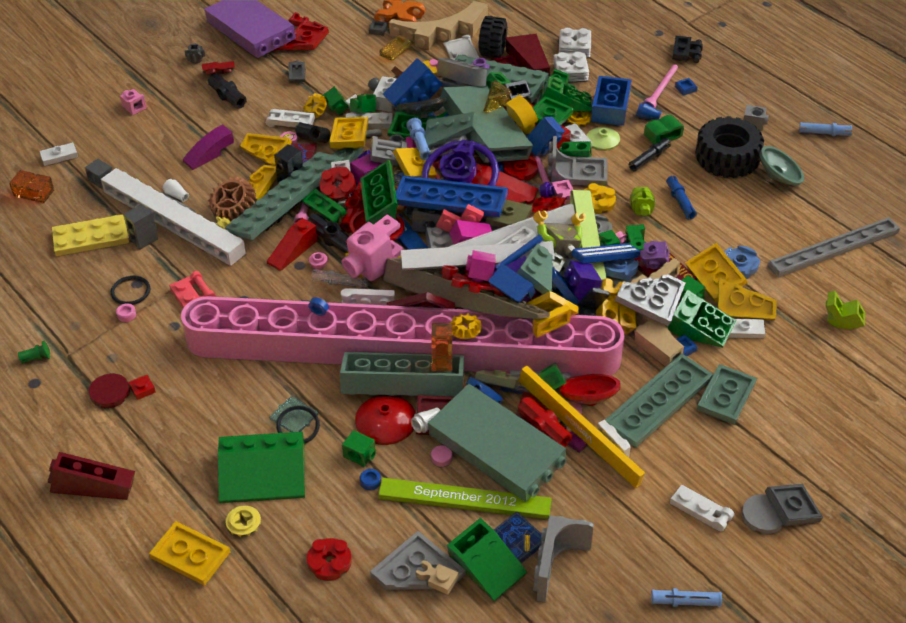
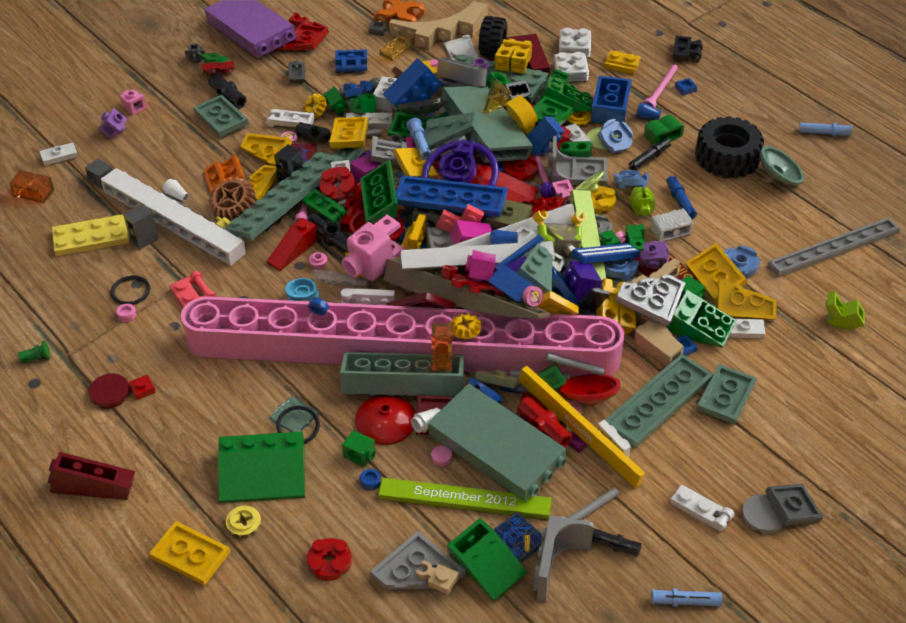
magenta slope [183,124,234,170] -> none
yellow plate [533,304,571,338] -> none
light grey brick [744,105,769,131] -> none
none -> medium lavender brick [98,108,127,139]
none -> sand green plate [193,95,249,137]
none -> green piece [200,53,228,63]
none -> orange slope [203,154,246,193]
none -> medium azure piece [285,278,319,301]
none -> blue plate [335,49,367,73]
none -> blue plate [339,80,373,97]
none -> yellow bracket [401,214,426,250]
none -> blue cone [490,229,518,245]
none -> yellow hips [495,38,532,74]
none -> bright pink tile [522,286,543,307]
none -> light grey bar [545,353,604,376]
none -> light grey bar [568,487,619,520]
none -> yellowish green dish [575,170,604,192]
none -> black pin [592,528,642,557]
none -> medium blue plate [598,119,633,154]
none -> yellow plate [604,50,641,75]
none -> medium blue plate [614,170,649,188]
none -> white brick [650,208,694,242]

